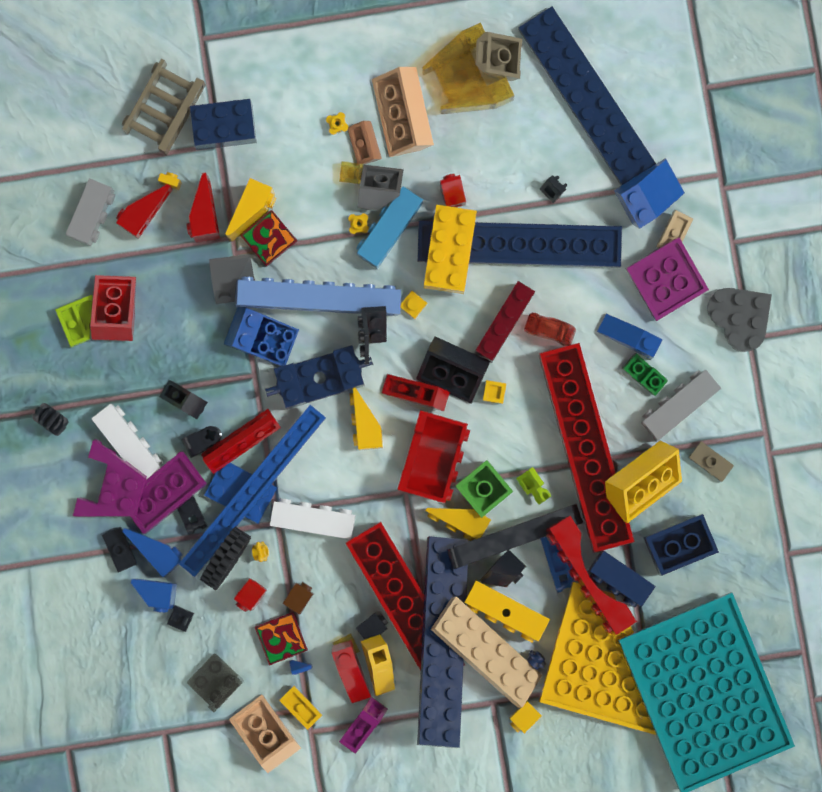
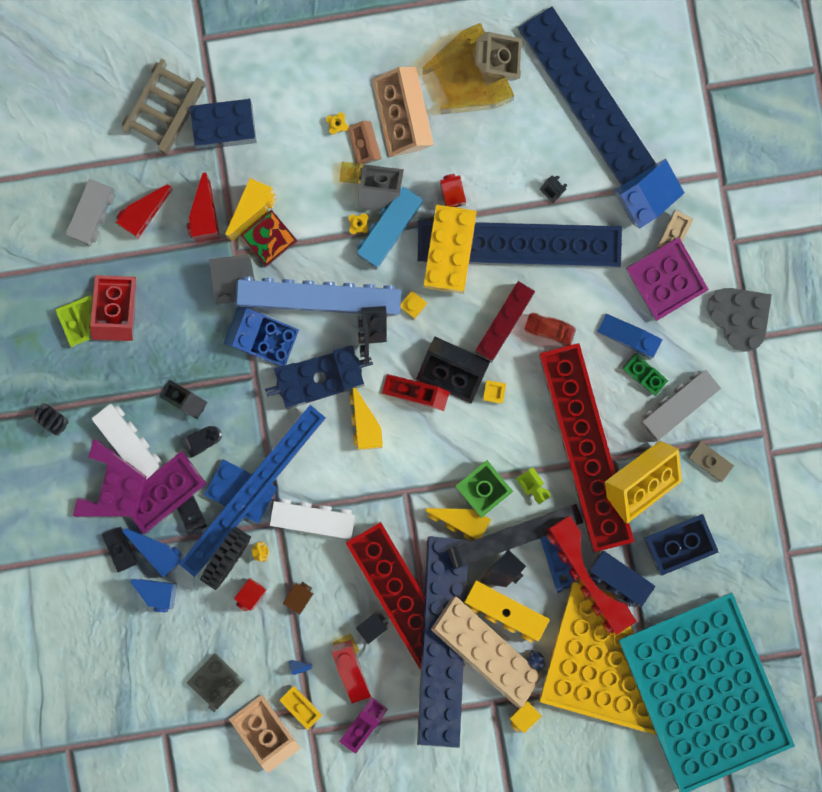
yellow plate [158,172,182,190] -> none
black tile [167,605,195,632] -> none
red fence [201,409,281,474] -> none
tile [255,612,308,666] -> none
yellow slope [361,634,395,696] -> none
red cylinder [397,410,470,503] -> none

